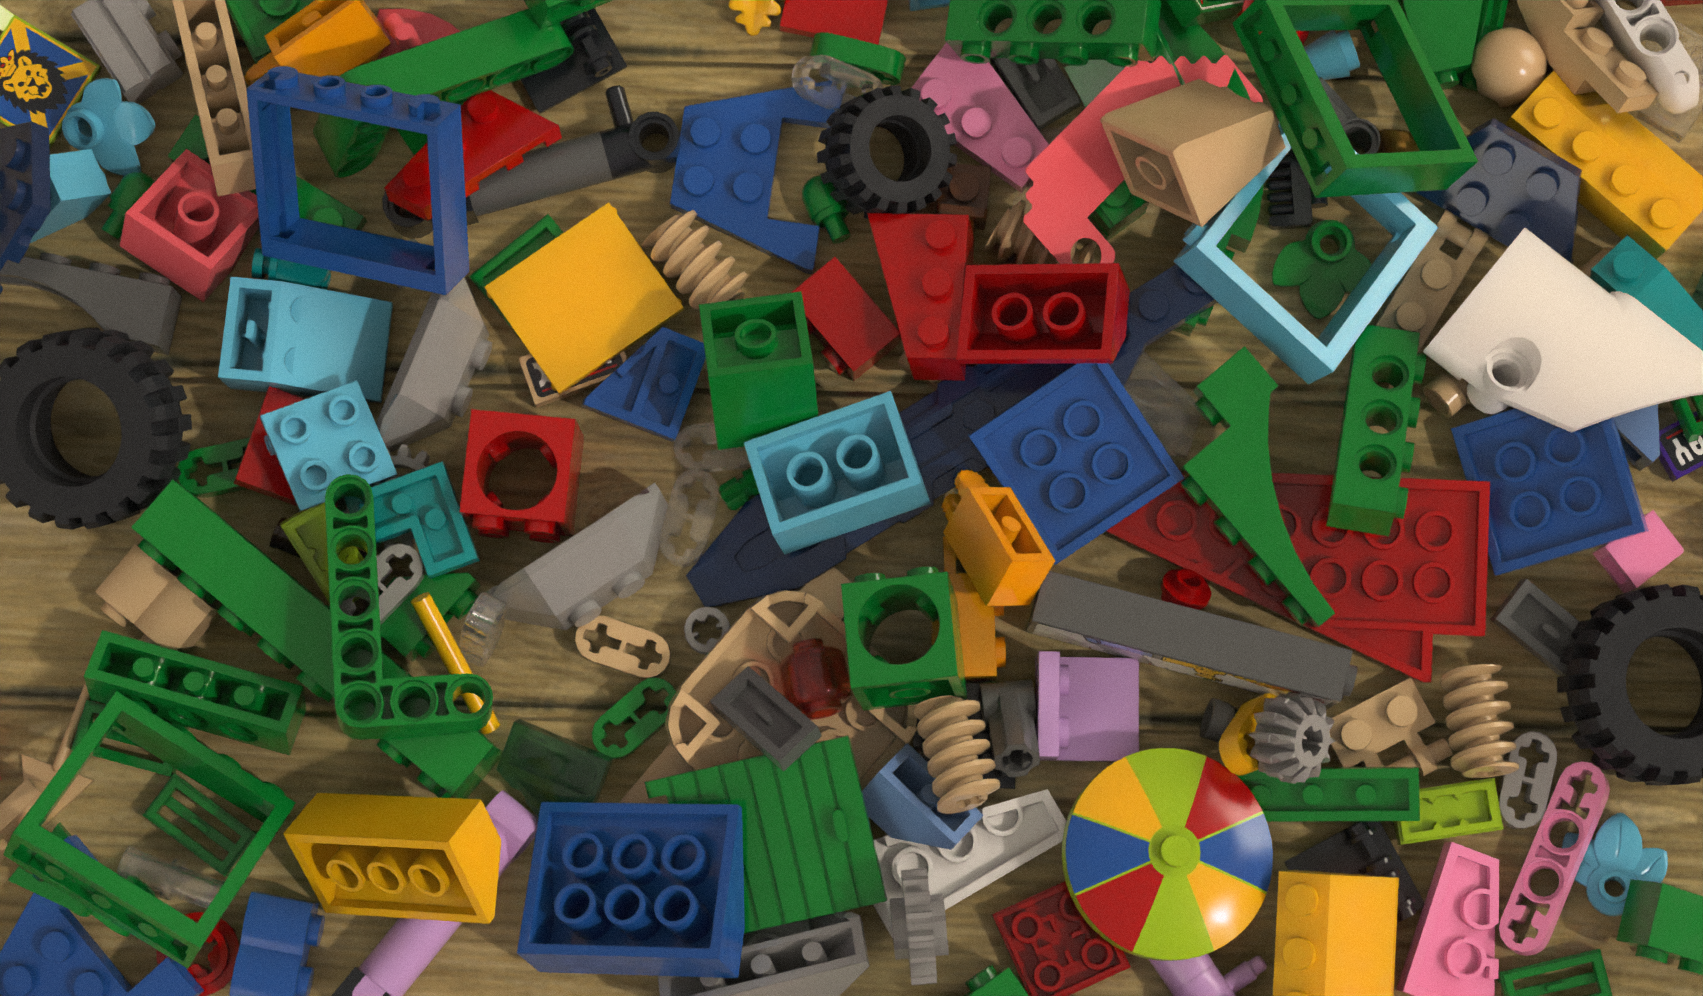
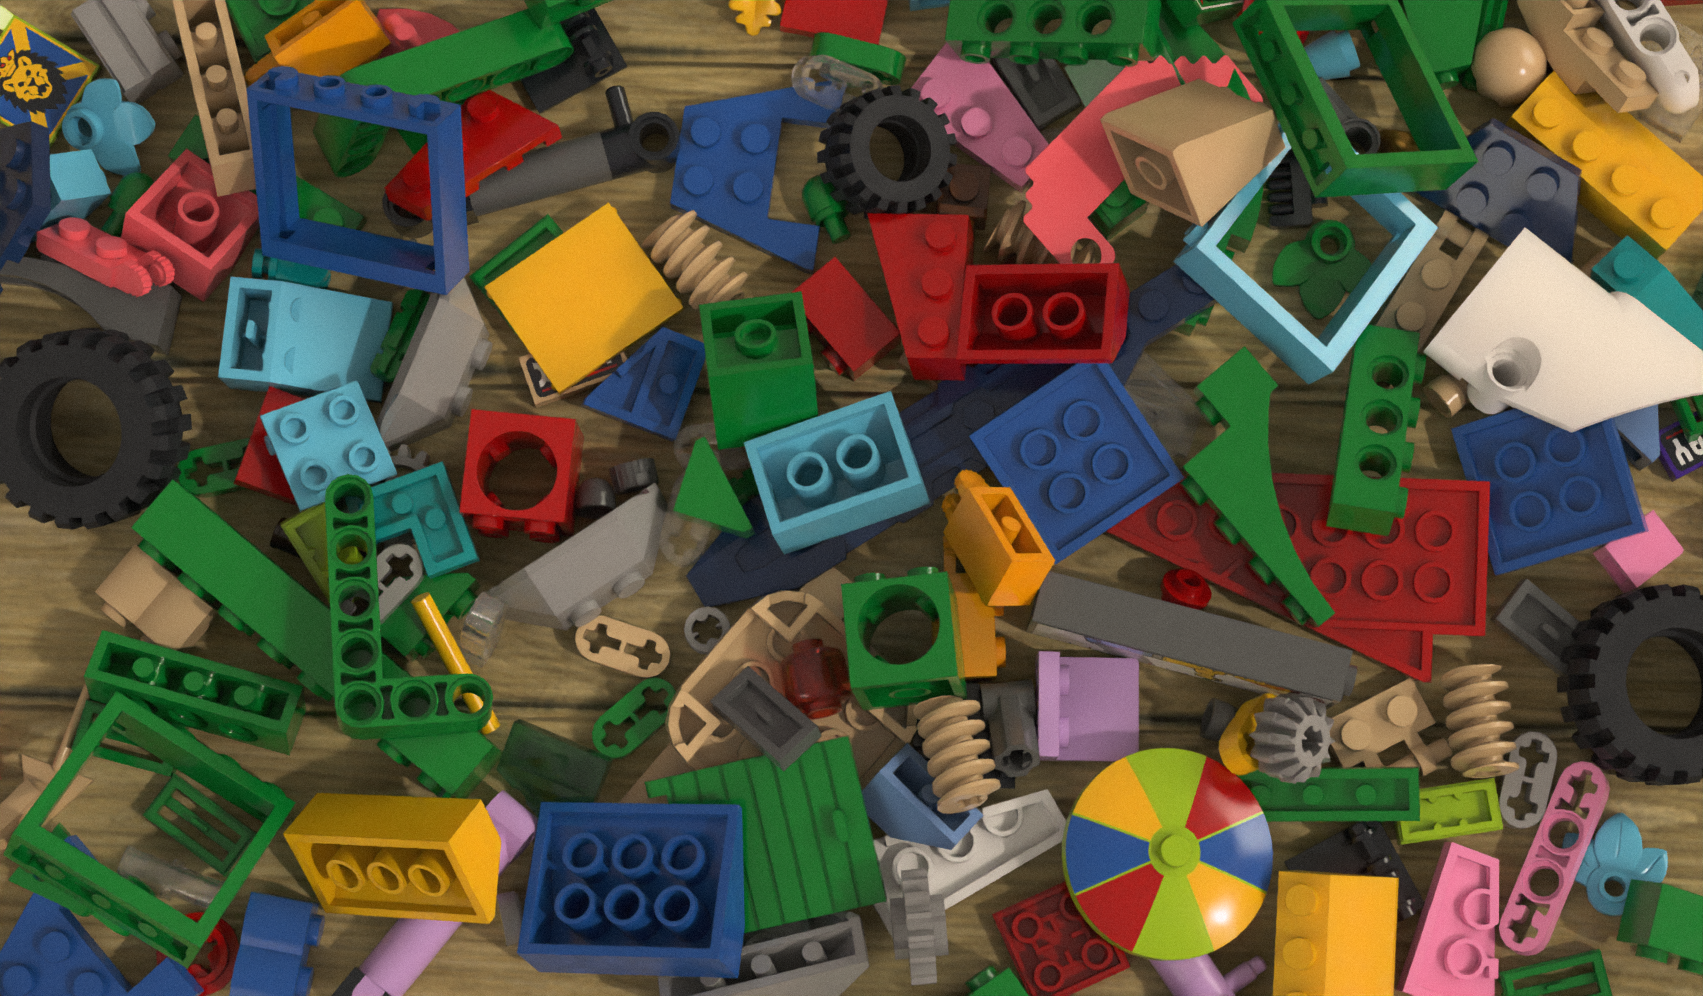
none -> coral hinge [36,217,176,297]
none -> green axle [370,289,430,383]
none -> light grey tile [497,891,523,946]
none -> dark grey hinge [575,477,616,519]
none -> dark grey axle [609,458,659,495]
none -> green slope [673,436,755,539]

